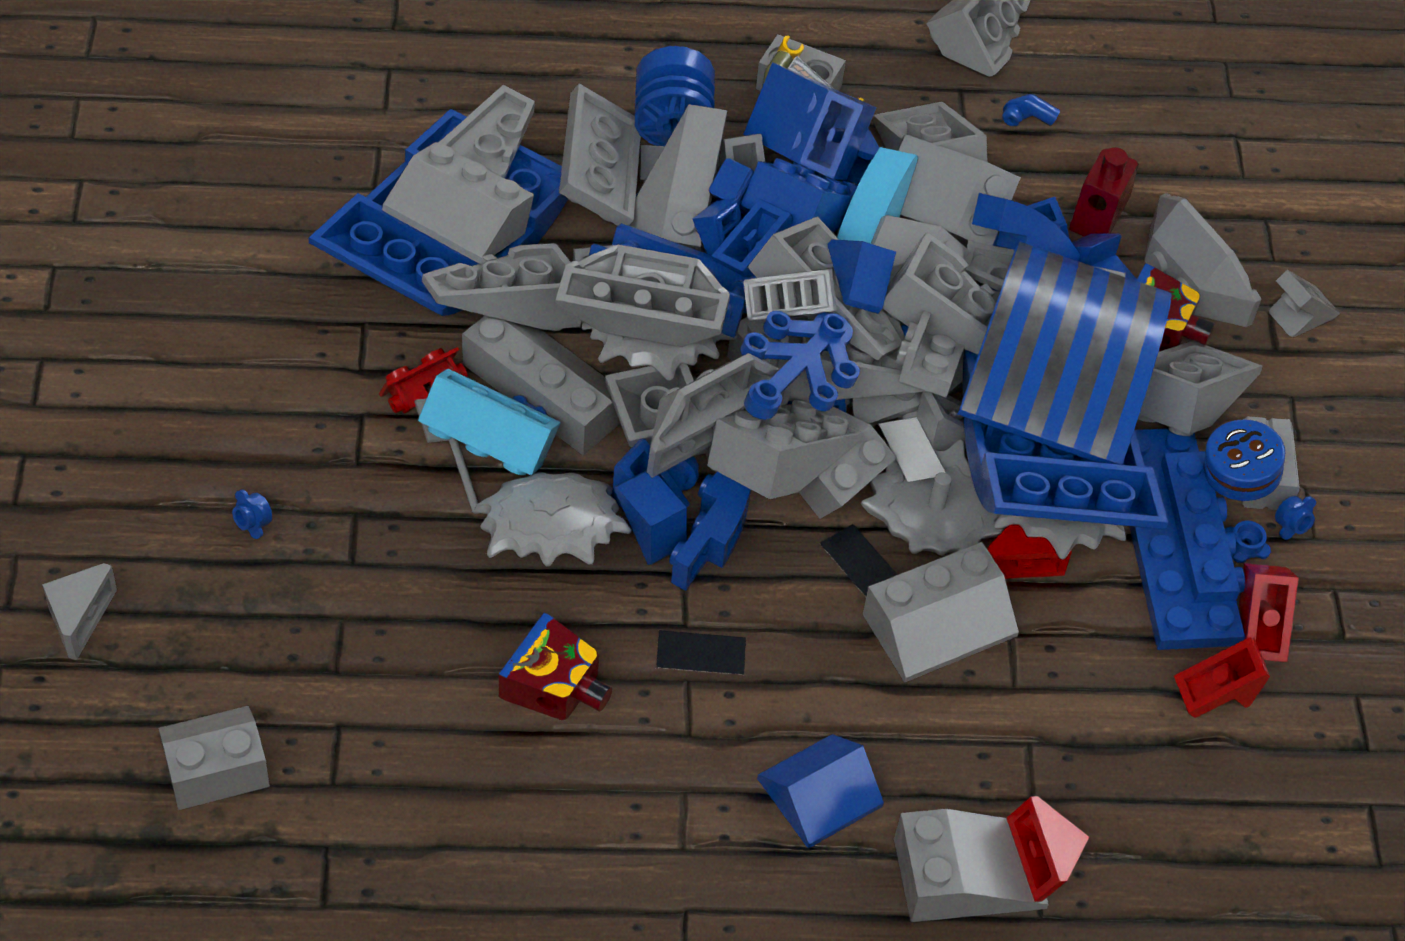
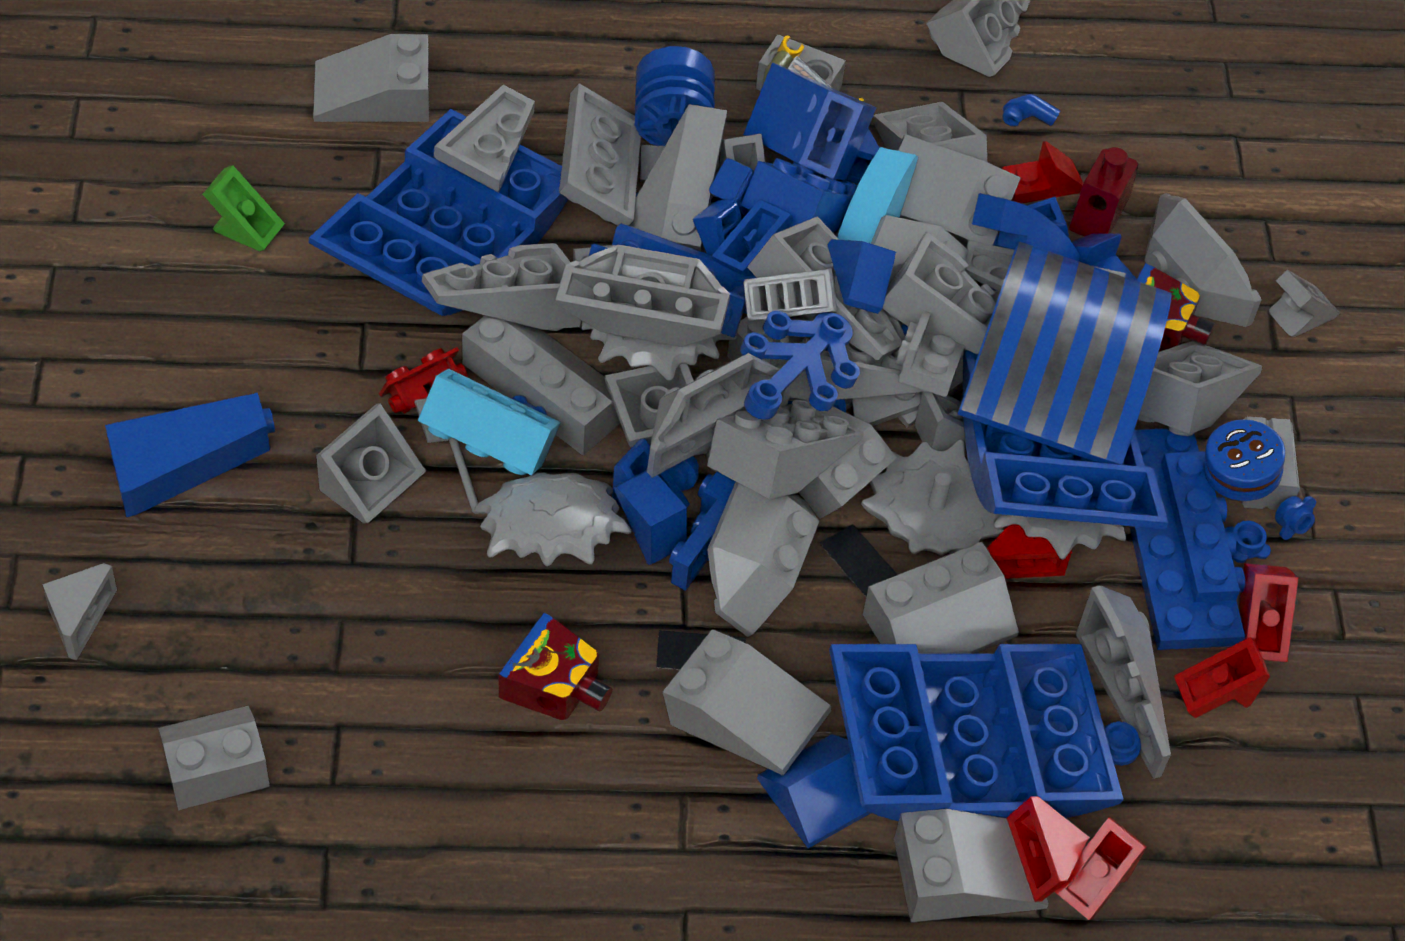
blue plate [232,489,272,539] -> none
light grey slope [382,142,534,264] -> none
white sticker [878,417,945,482] -> none
none -> blue slope [105,393,275,517]
none -> bright green slope [202,165,285,251]
none -> light grey slope [313,34,429,122]
none -> light grey slope [316,403,426,523]
none -> light grey slope [663,629,831,776]
none -> light grey wedge [708,482,819,637]
none -> blue slope [829,644,1123,821]
none -> red slope [1002,141,1084,204]
none -> slope [1054,817,1147,920]
none -> light grey wedge [1076,585,1171,779]
none -> blue plate [1104,721,1141,766]

